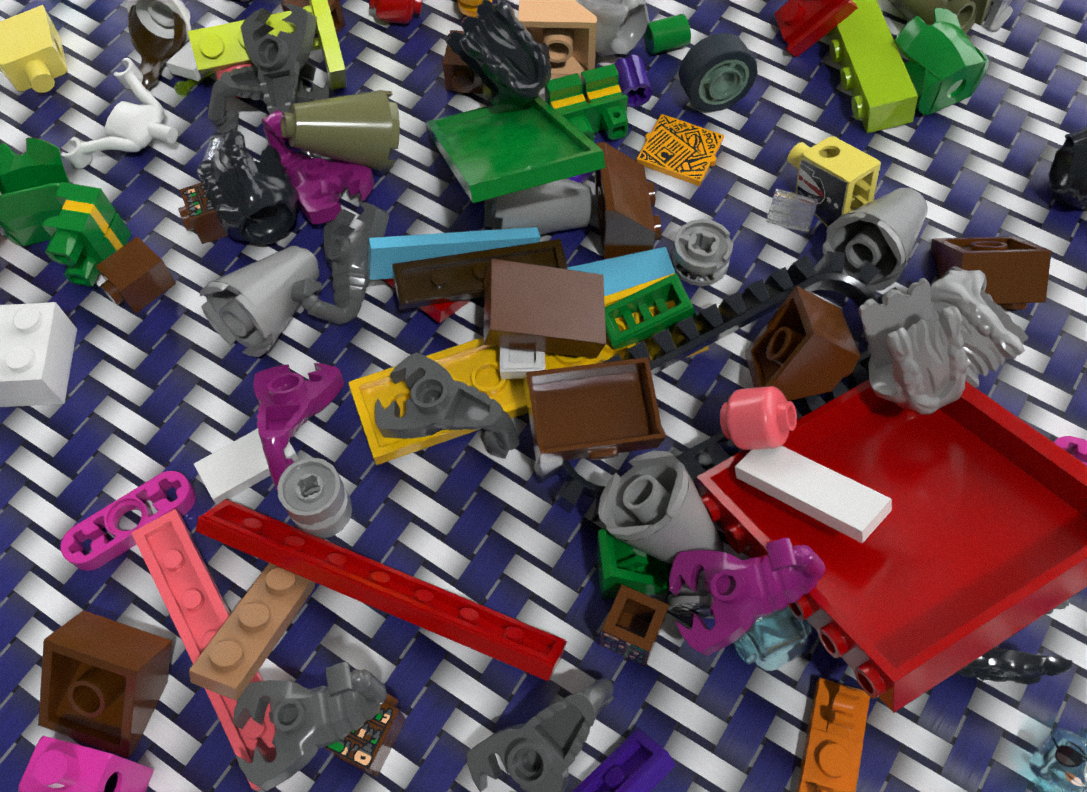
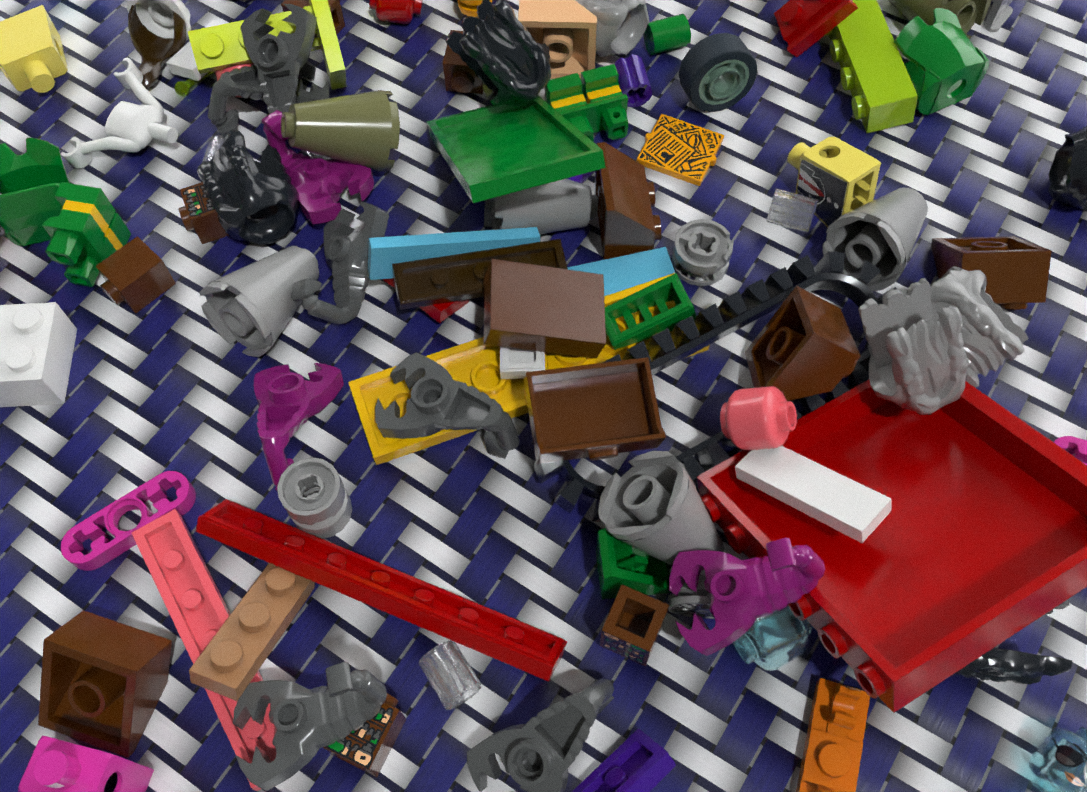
white tile [194,428,299,504] -> none
none -> clear piece [418,640,481,710]

